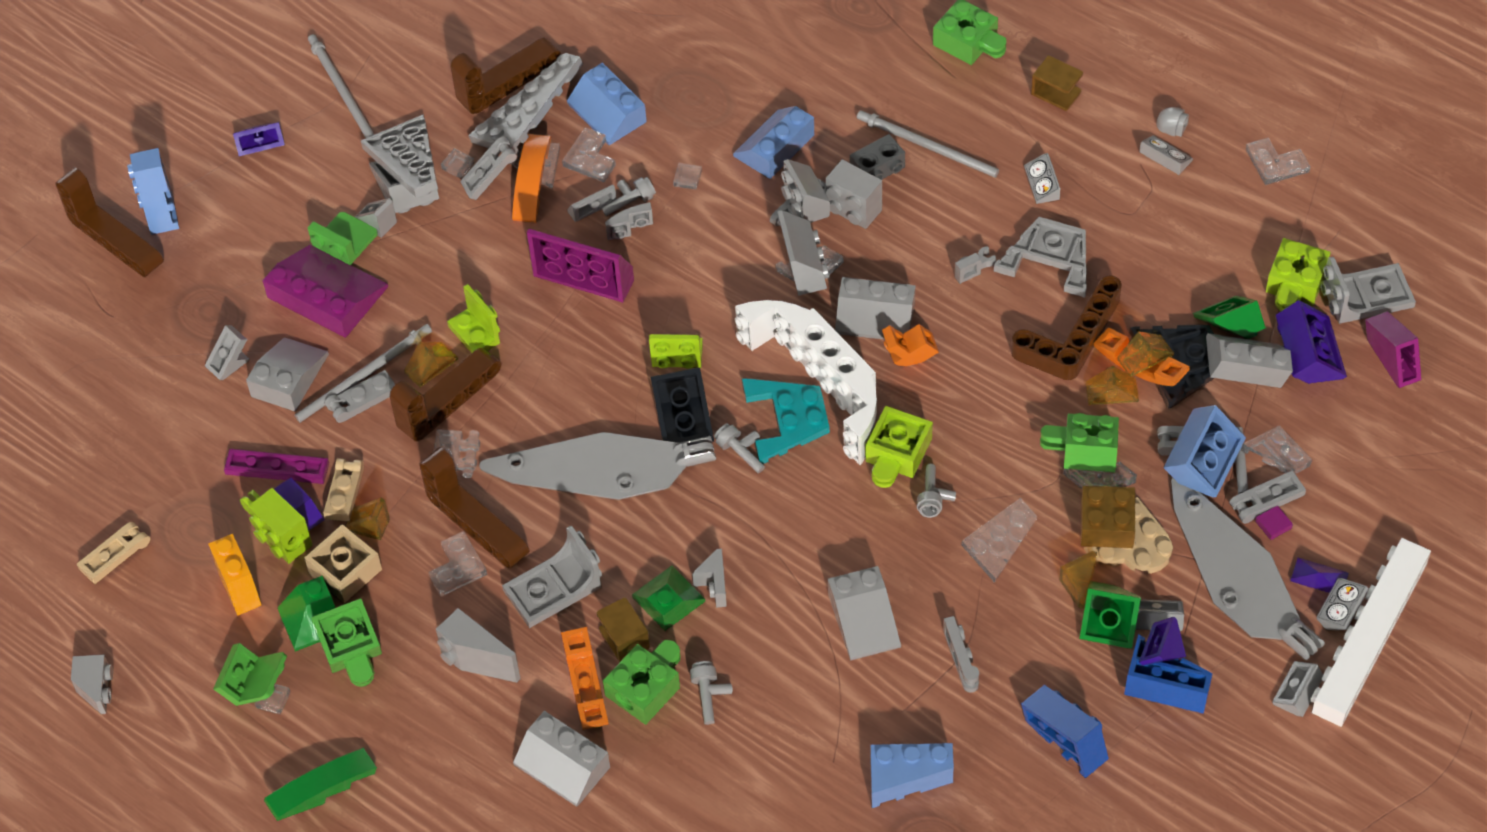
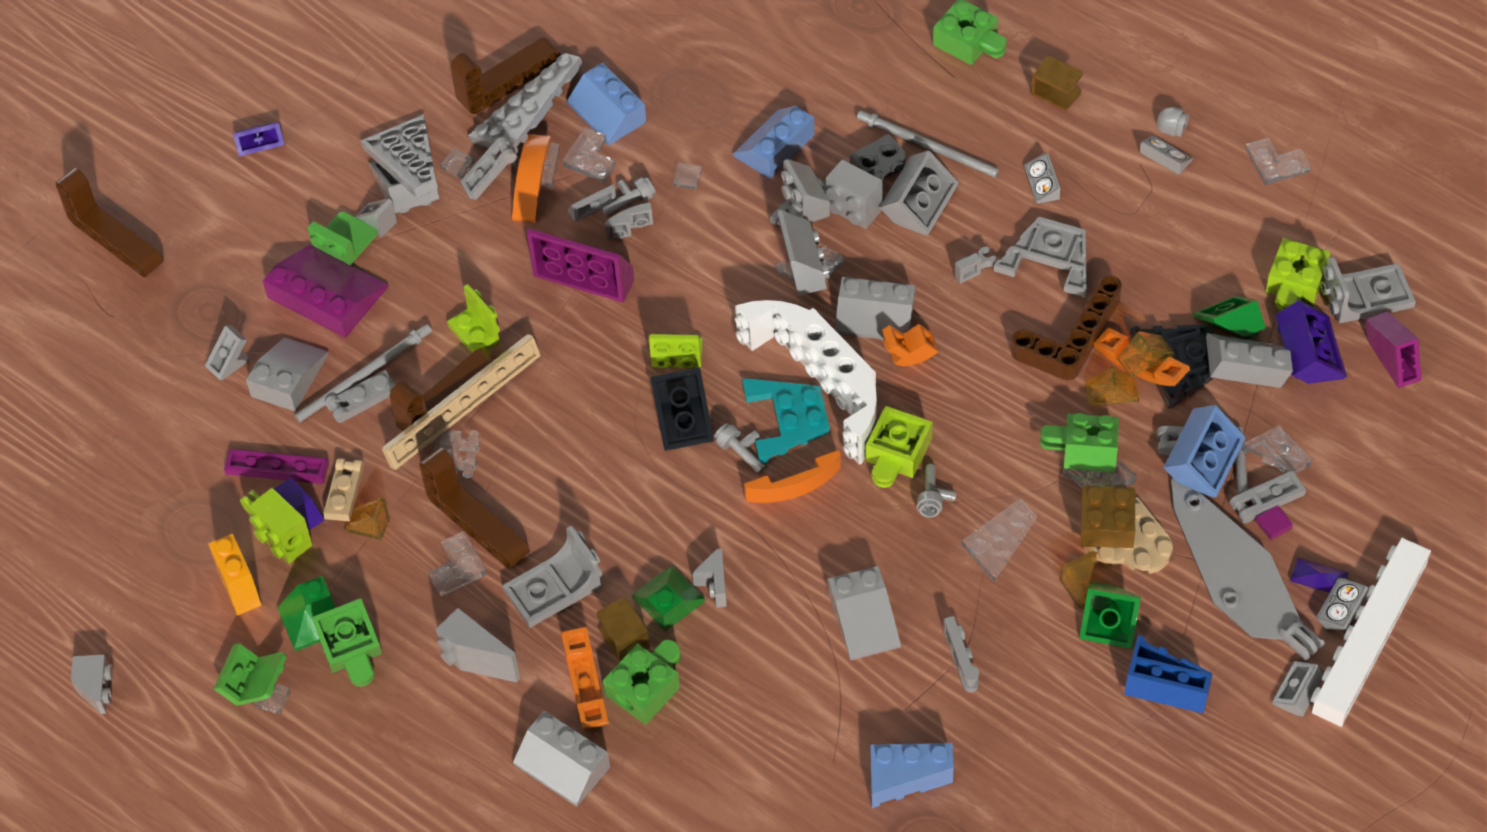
tan plate [77,522,150,584] -> none
medium blue wedge [127,148,179,235] -> none
green slope [264,748,377,821] -> none
tan brick [304,524,382,603] -> none
light grey bar [308,34,375,138] -> none
clear yellow slope [404,342,458,388] -> none
light grey wing [479,432,716,500] -> none
light grey piece [690,661,733,725] -> none
blue wedge [1021,685,1109,778] -> none
light grey slope [1136,599,1184,631] -> none
dark purple slope [1139,617,1186,666] -> none
none -> tan tile [381,334,541,470]
none -> orange slope [744,450,841,503]
none -> light grey slope [879,150,959,235]

